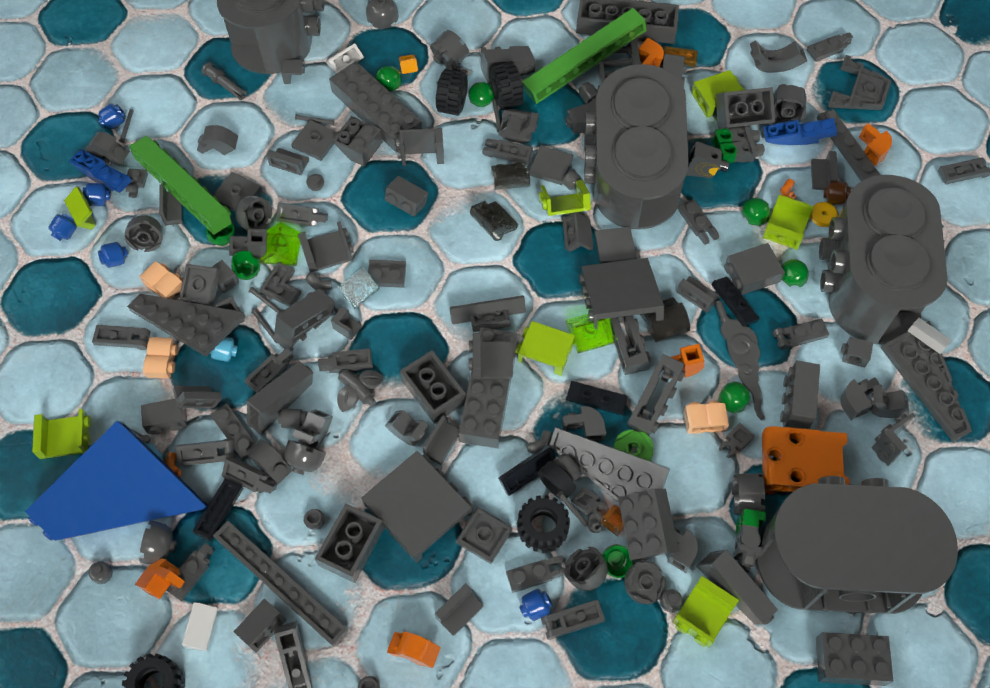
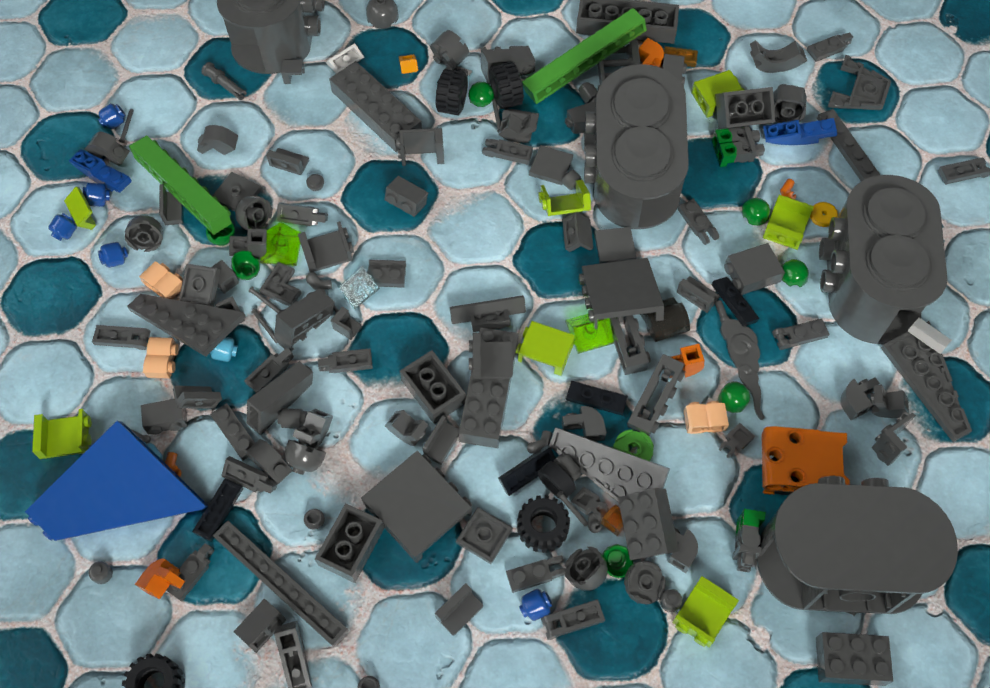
dark grey plate [126,169,148,198] -> none
dark grey cylinder [139,521,177,564] -> none
dark grey plate [176,438,236,466] -> none
white slope [182,602,218,651] -> none
dark grey plate [291,120,338,161] -> none
dark grey piece [295,114,335,125] -> none
dark grey slope [332,116,383,167] -> none
dark grey plant [337,369,383,412] -> none
green hair [375,66,402,91] -> none
orange brick [387,631,441,668] -> none
clear smoke brick [470,201,519,241] -> none
clear smoke brick [491,162,530,190] -> none
dark grey torso [687,141,729,178] -> none
dark grey slope [696,550,778,625] -> none
dark grey brick [731,473,765,515] -> none
dark grey brick [780,360,820,429] -> none
dark grey panel [811,151,838,190] -> none
reddish brown head [823,182,851,205] -> none
dark grey brick [840,337,873,368] -> none
orange brick [859,123,892,166] -> none

